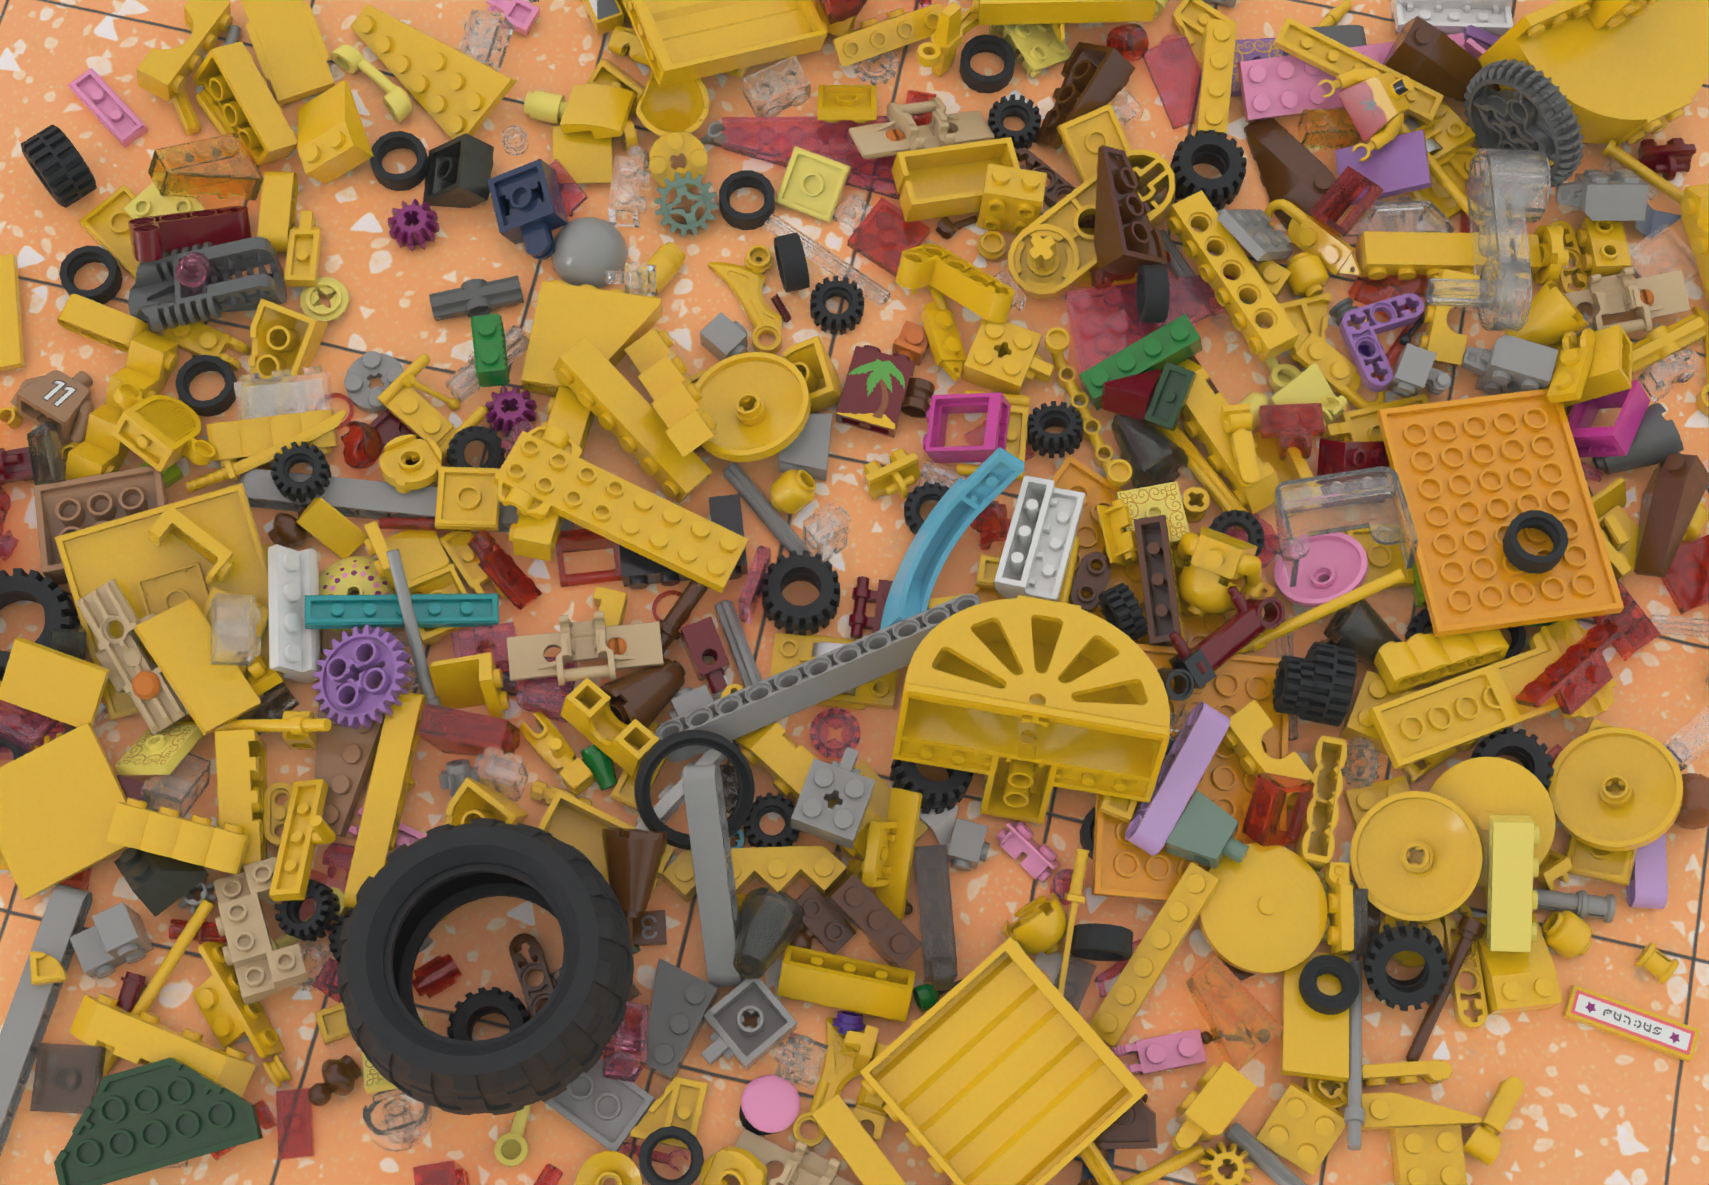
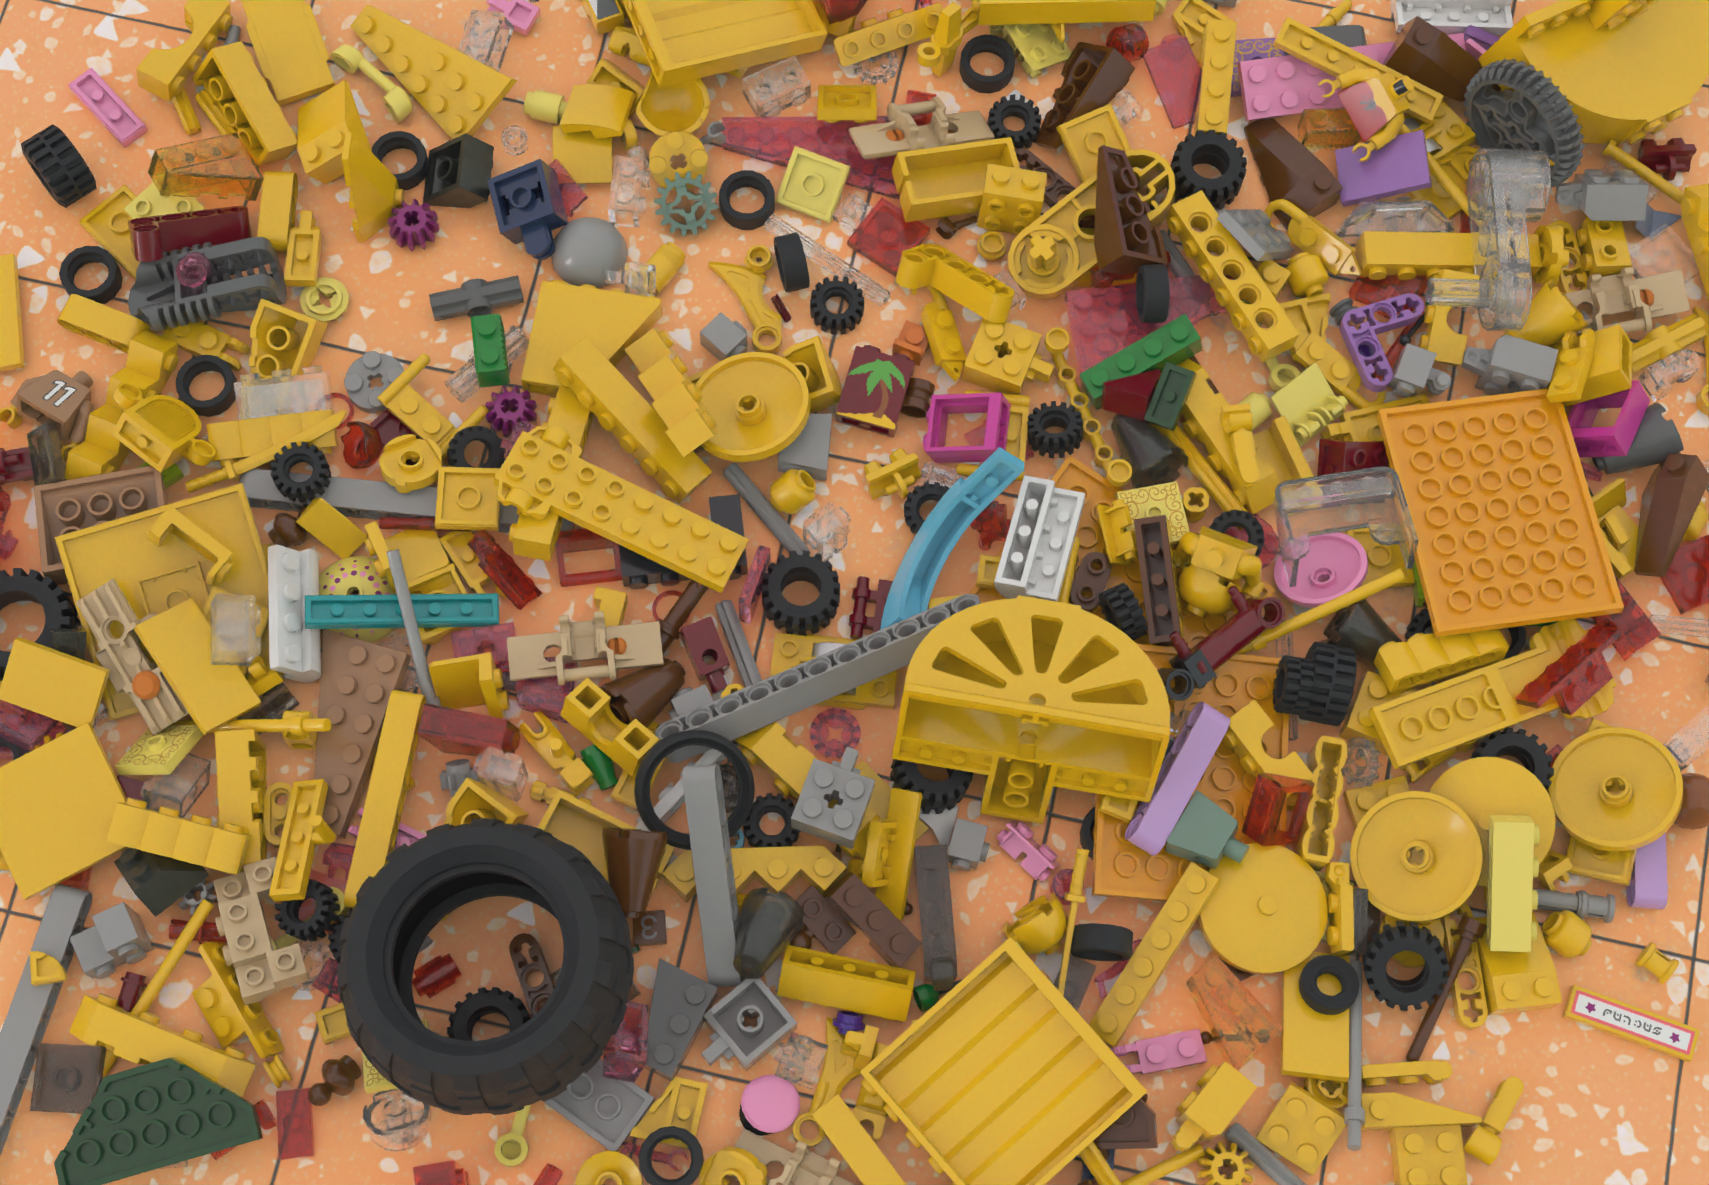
medium lavender gear [312,625,412,730] -> none
yellow hinge [402,374,460,410] -> none
clear red plate [1259,403,1325,460] -> none
clear red tile [1309,166,1384,238] -> none
black tyre [1502,510,1568,574] -> none
none -> yellow wedge [342,132,404,243]

